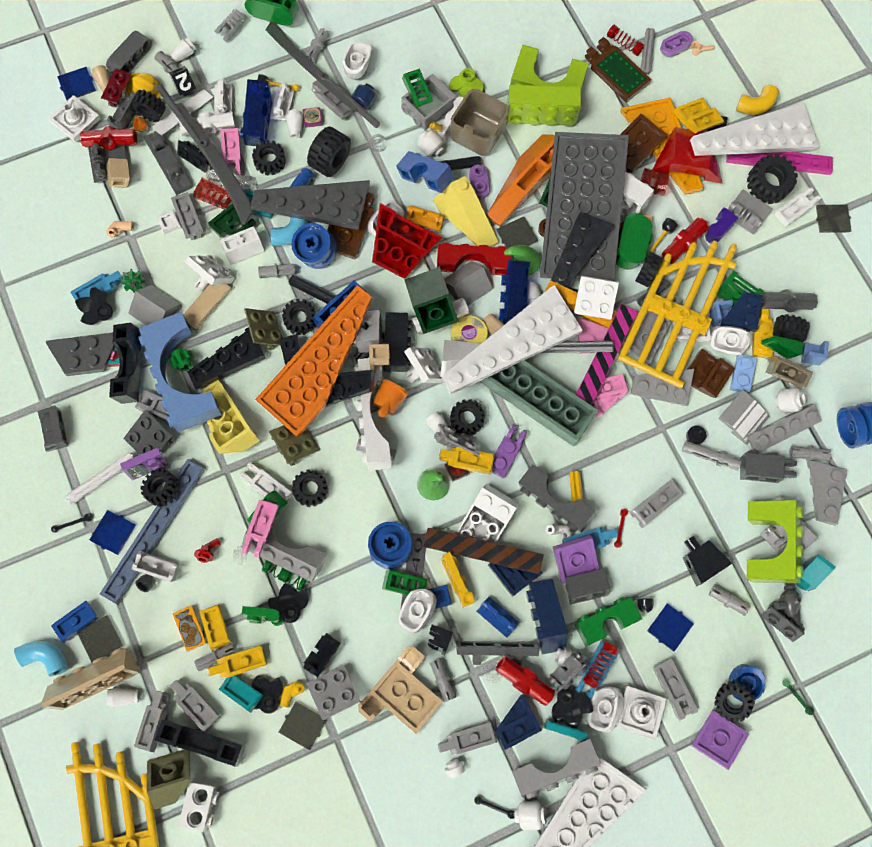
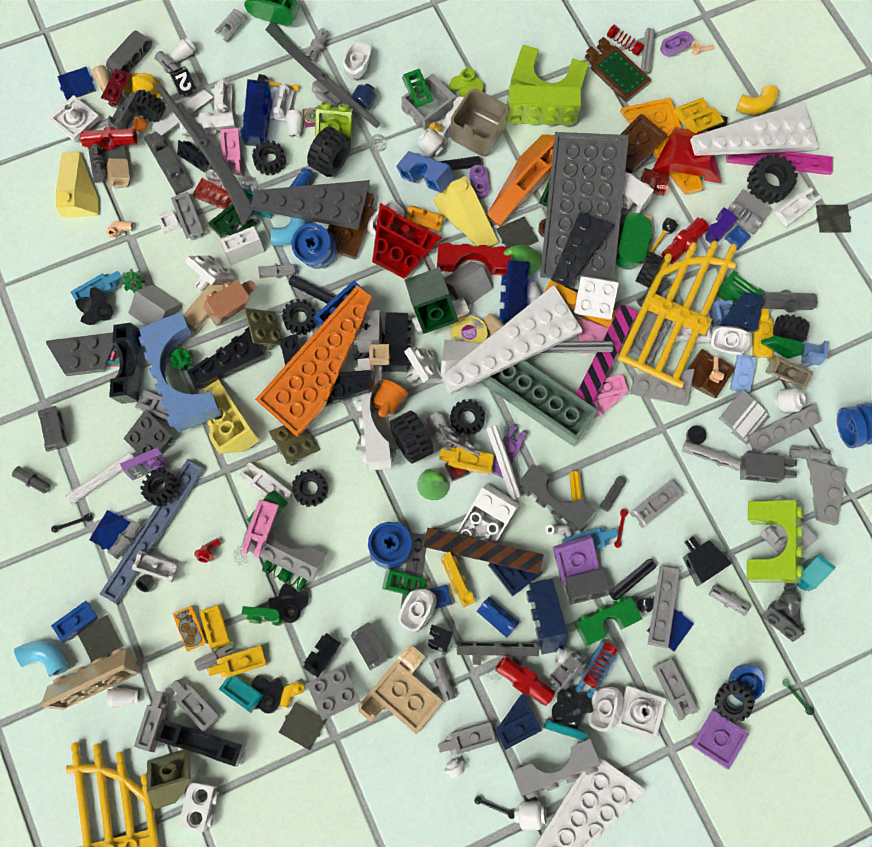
none -> dark grey axle [12,466,51,494]
none -> light yellow wedge [56,151,99,218]
none -> light grey pin [107,520,143,560]
none -> nougat hinge [203,280,256,326]
none -> lime plate [315,102,353,139]
none -> dark grey hinge [350,622,390,671]
none -> black tyre [390,410,434,464]
none -> white axle [487,425,521,500]
none -> dark grey axle [600,476,627,512]
none -> black axle [609,559,657,600]
none -> light grey plate [647,566,680,649]
none -> light nougat hand [709,356,724,383]
none -> blue tile [725,225,751,250]

